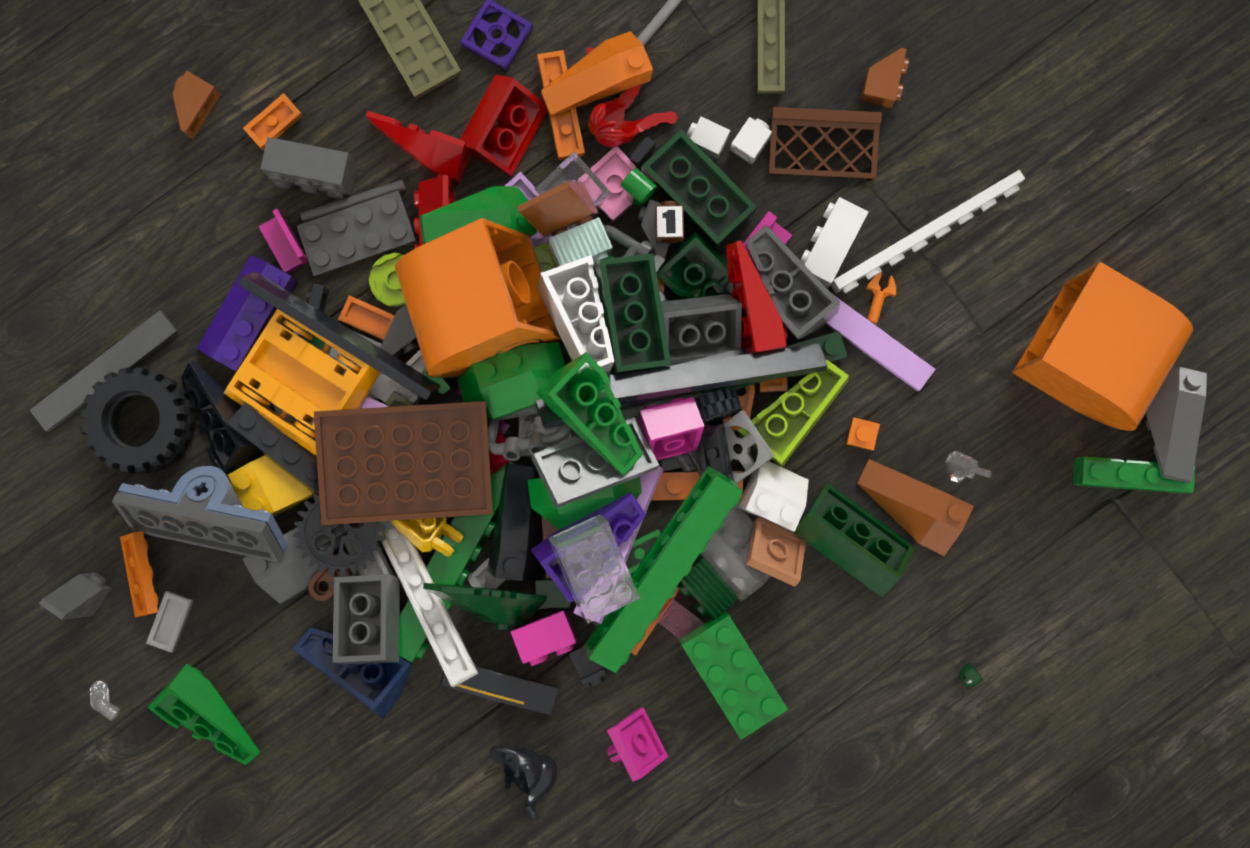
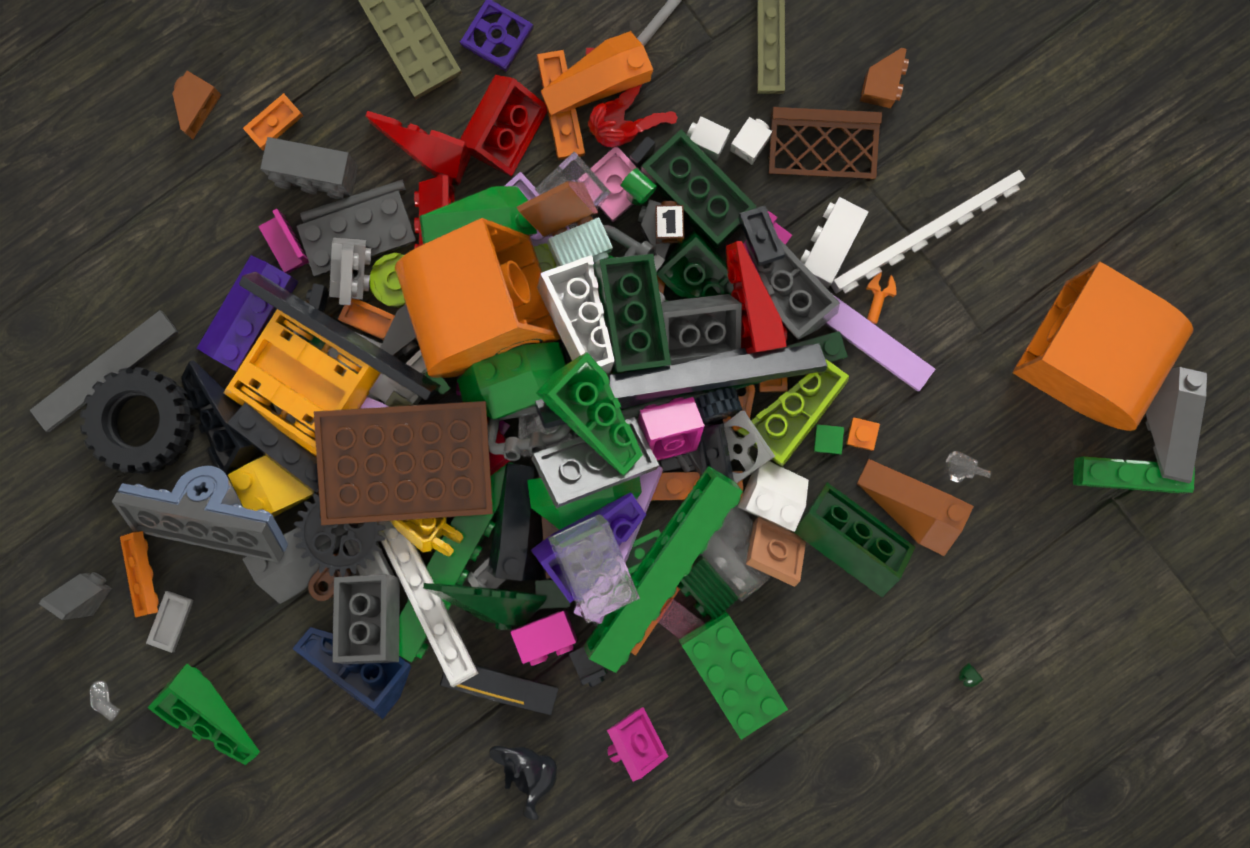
none -> light grey brick [329,238,371,305]
none -> black plate [738,206,785,266]
none -> green tile [813,424,844,455]

